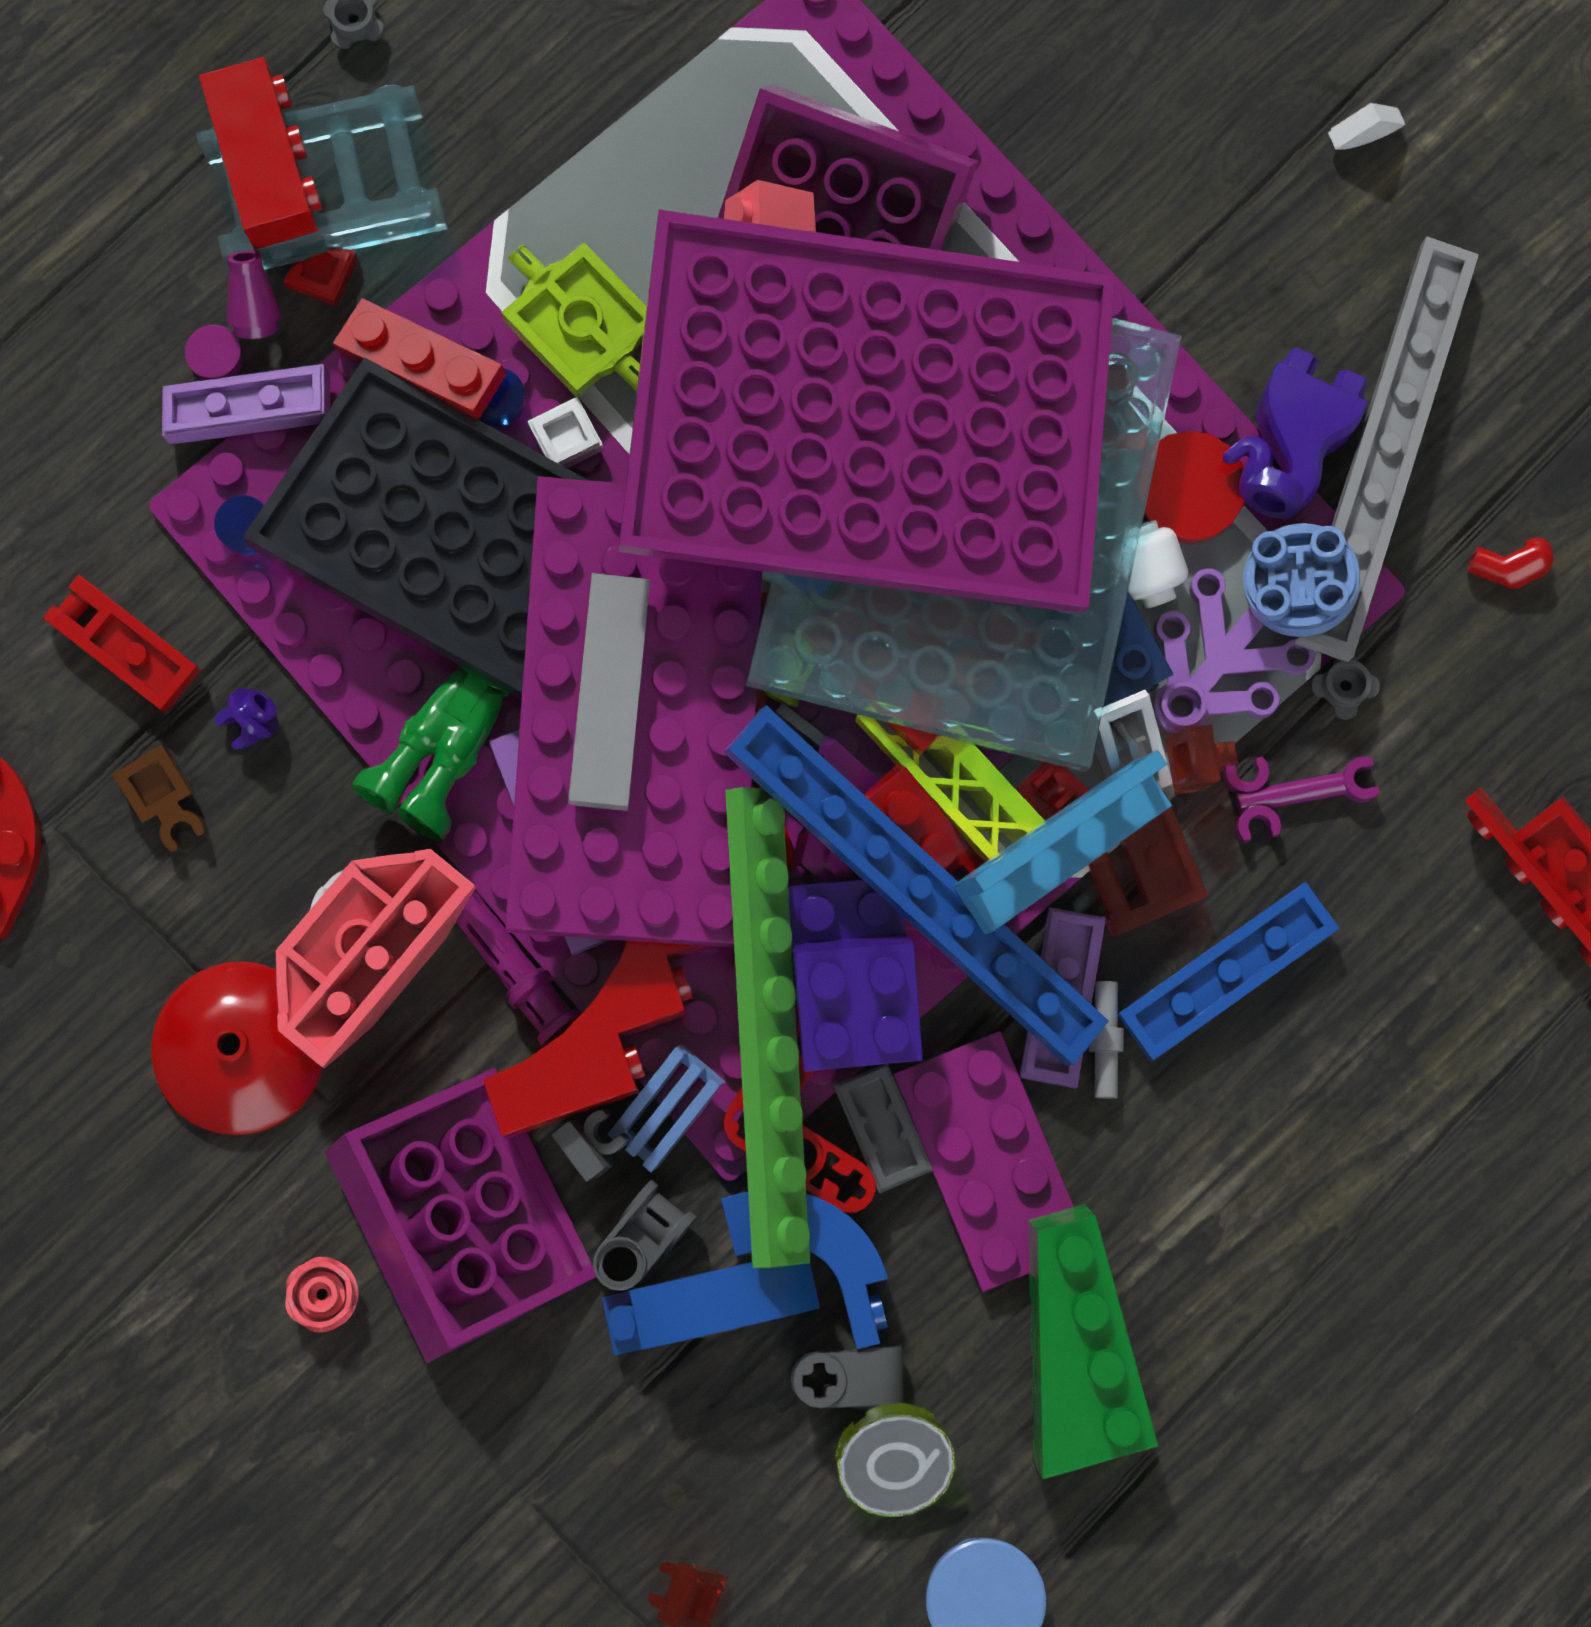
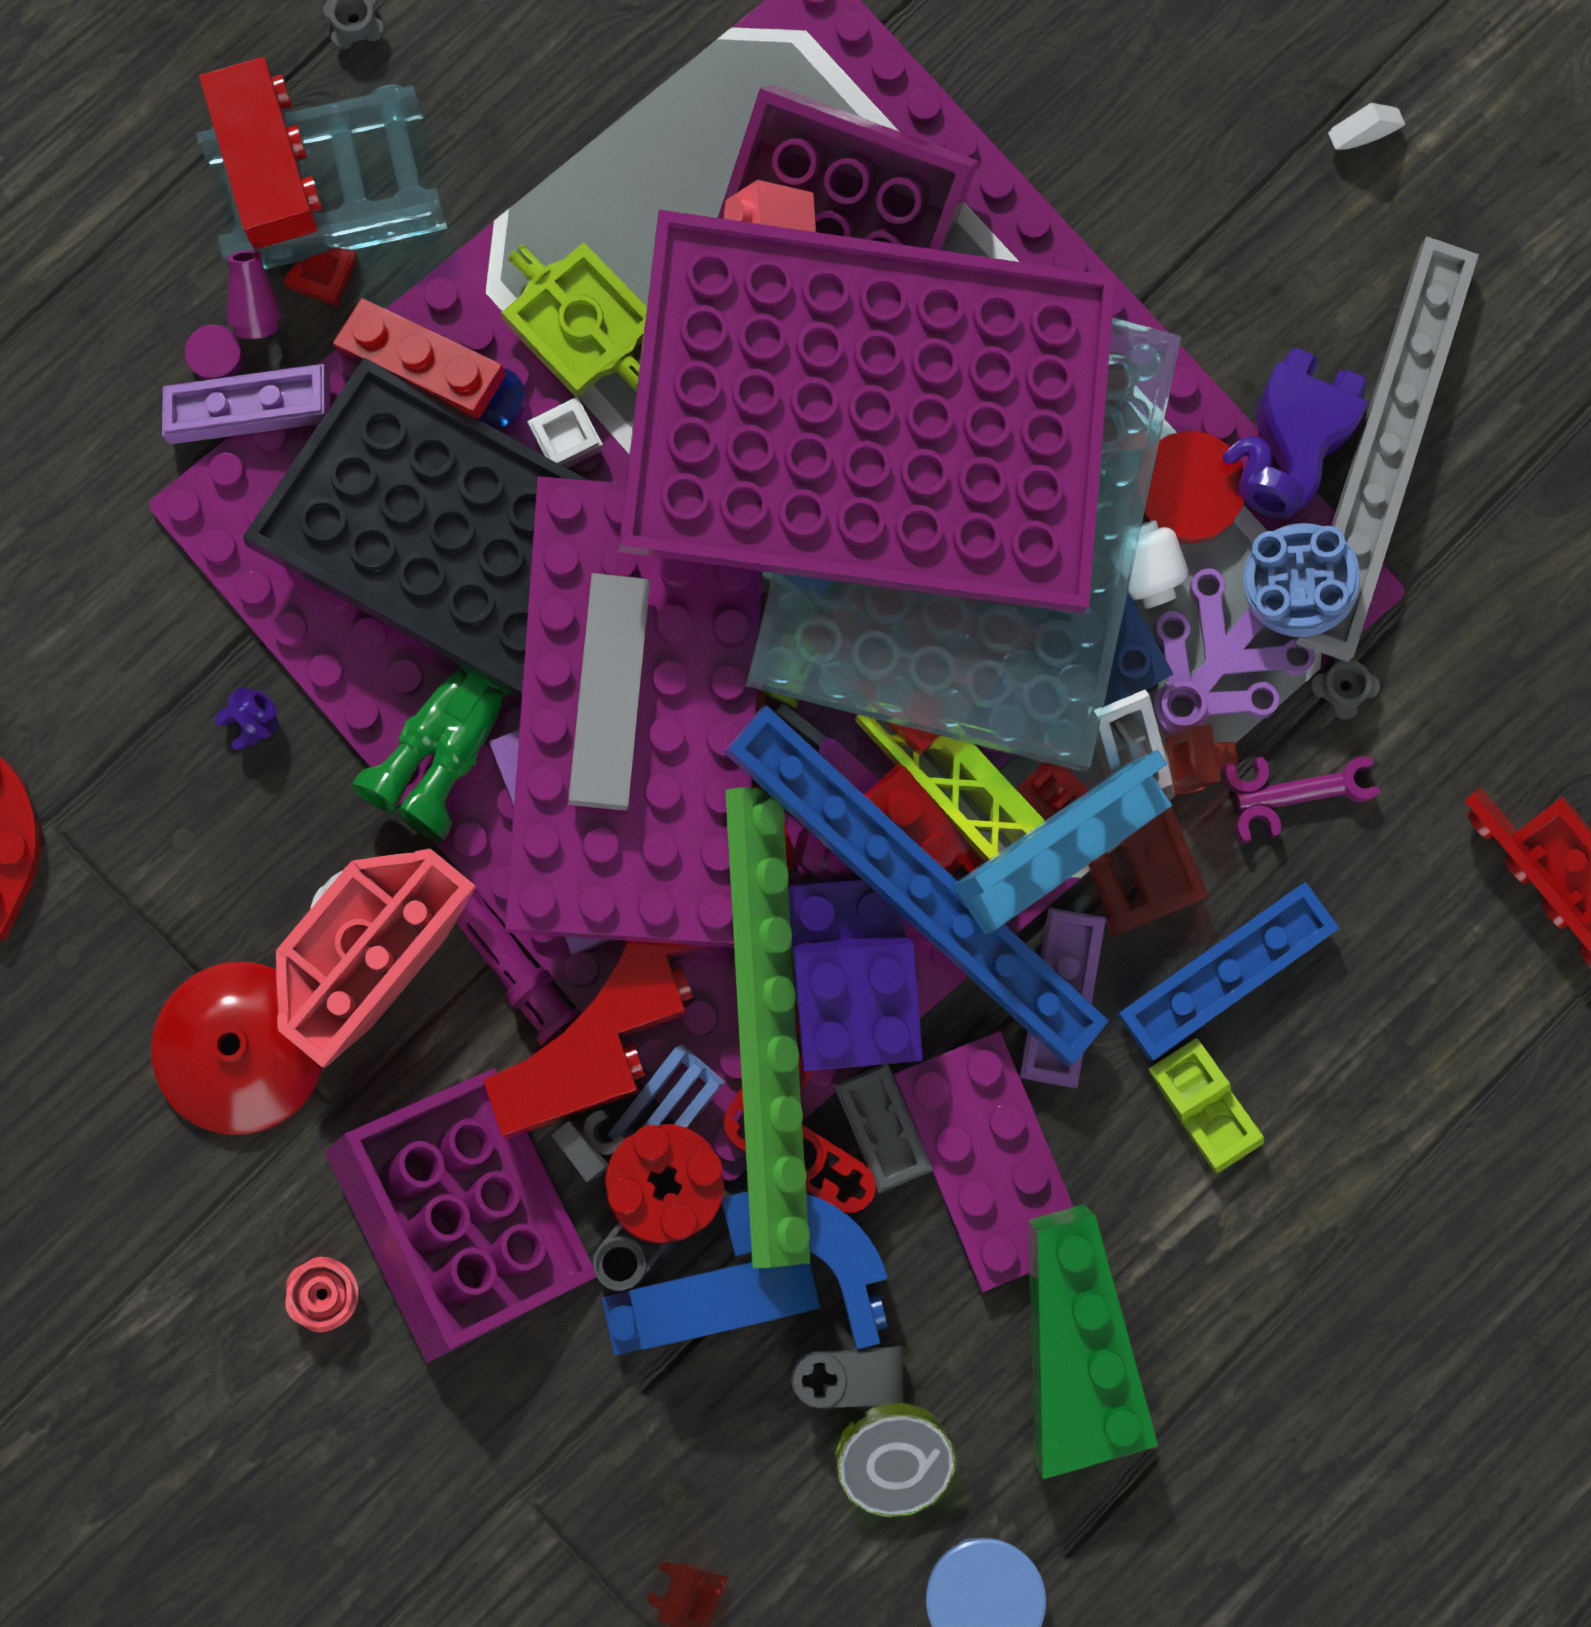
red plate [42,574,201,714] -> none
reddish brown plate [112,744,207,852] -> none
clear blue tile [214,495,264,555] -> none
light grey bar [1089,981,1124,1099] -> none
red arm [1467,537,1554,589] -> none
none -> red plate [605,1124,724,1245]
none -> lime slope [1149,1038,1264,1174]

